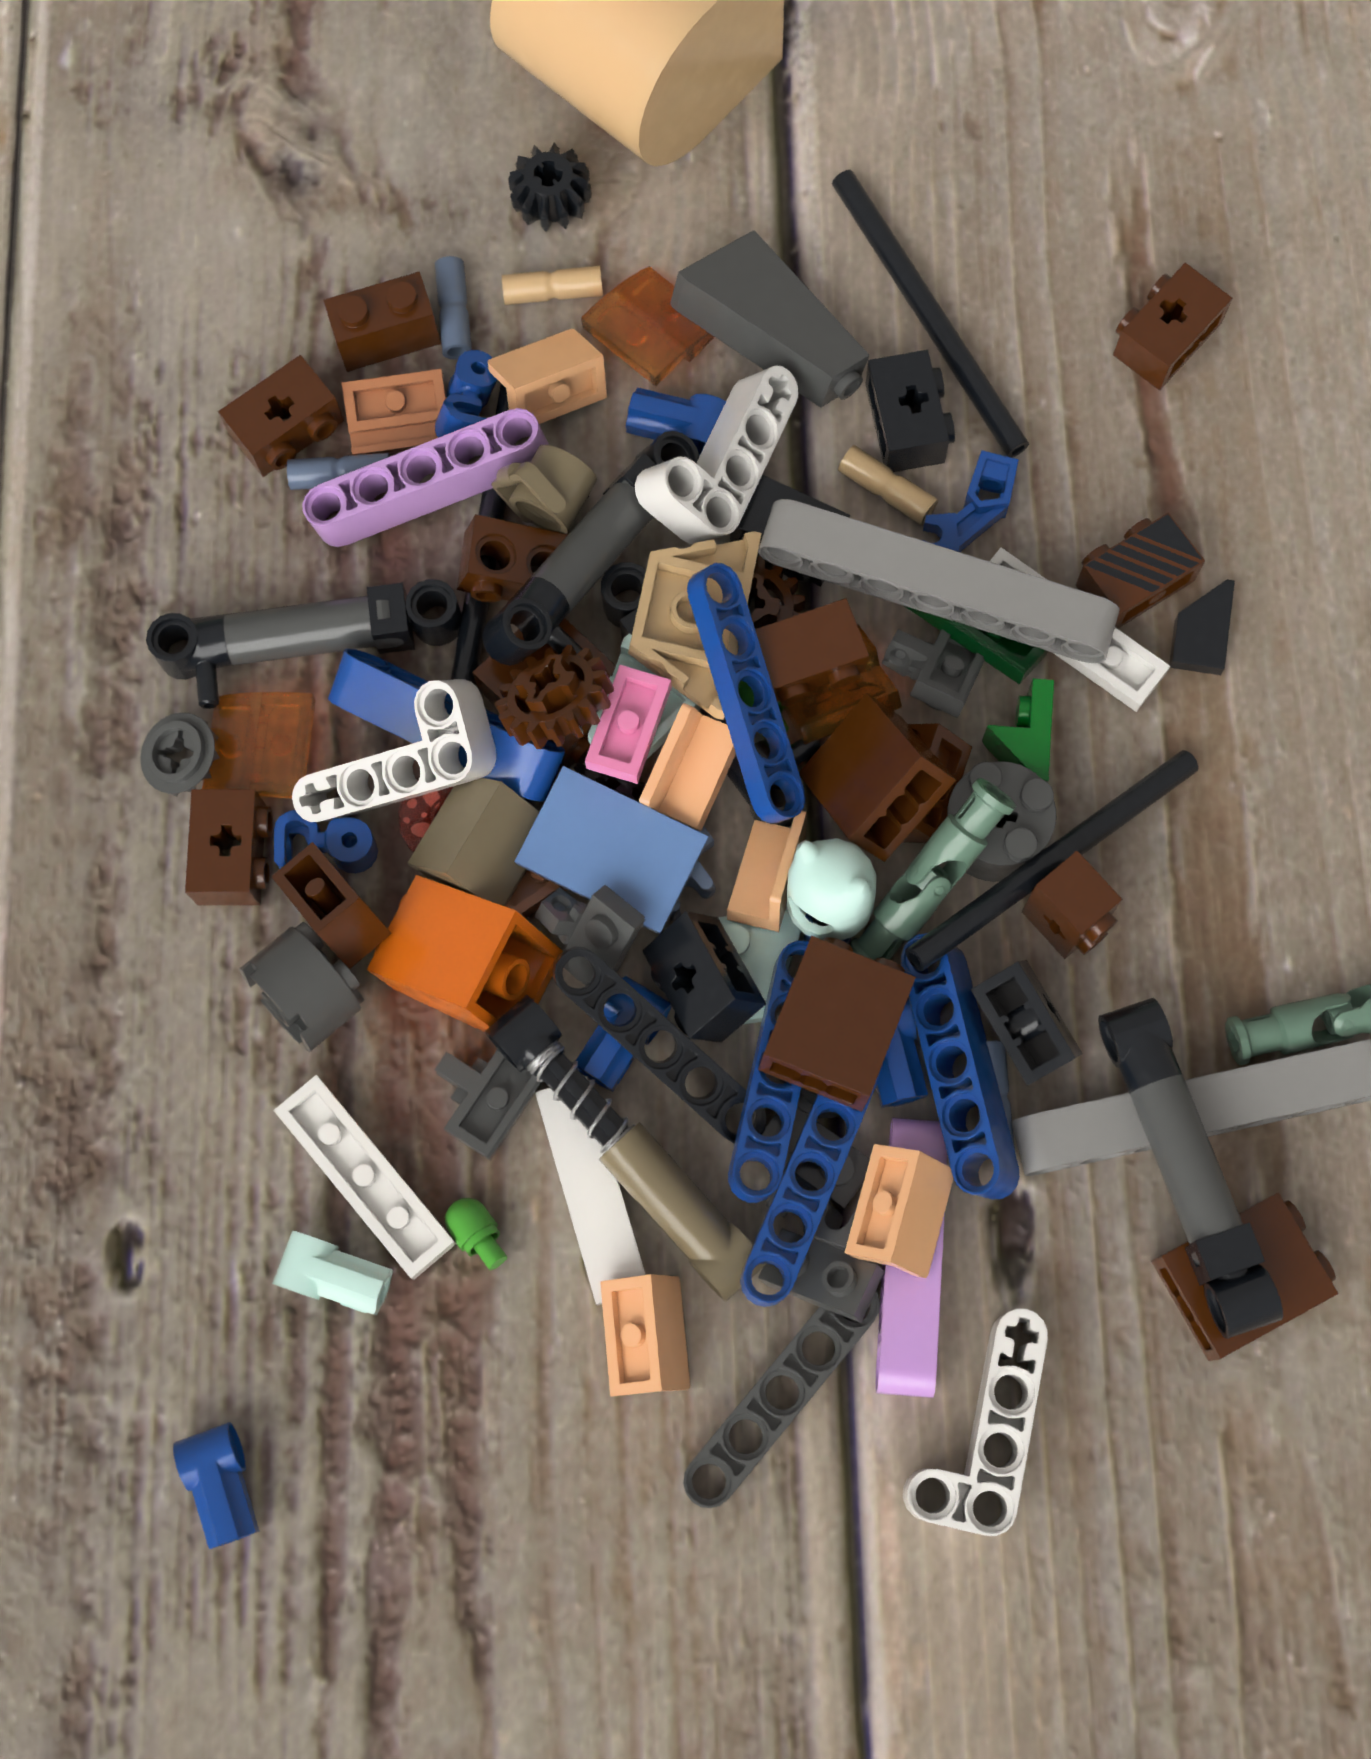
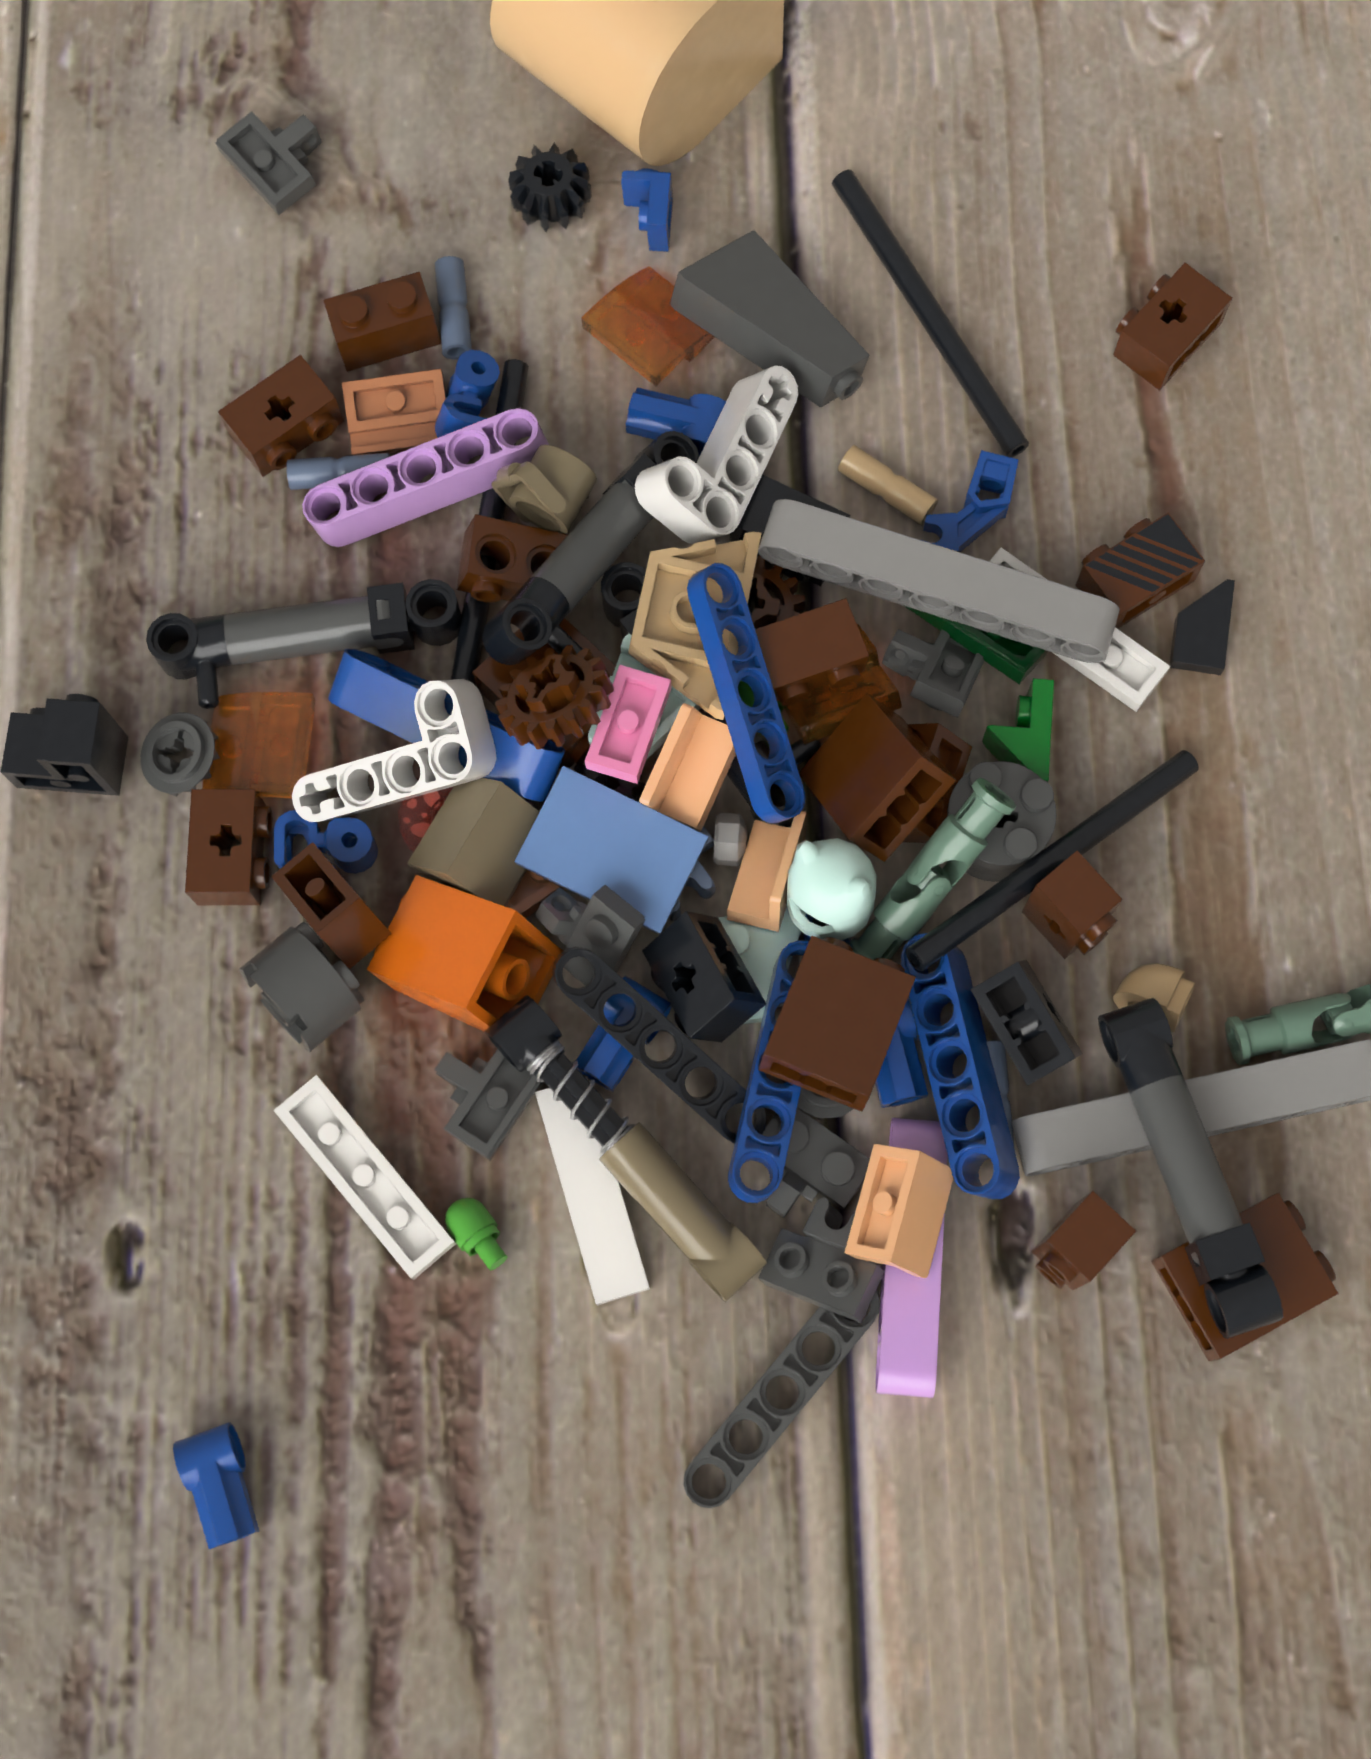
light aqua piece [272,1230,393,1316] -> none
light nougat panel [487,329,607,424] -> none
tan piece [502,266,603,305] -> none
light nougat panel [600,1274,690,1397] -> none
blue beam [740,1074,879,1307] -> none
black brick [865,349,955,472] -> none
white beam [903,1309,1048,1536] -> none
none -> black brick [1,694,129,796]
none -> dark grey hinge [215,111,322,215]
none -> blue bracket [621,168,673,252]
none -> light grey tile [713,813,747,866]
none -> reddish brown brick [1031,1191,1136,1290]
none -> tan piece [1113,963,1195,1032]

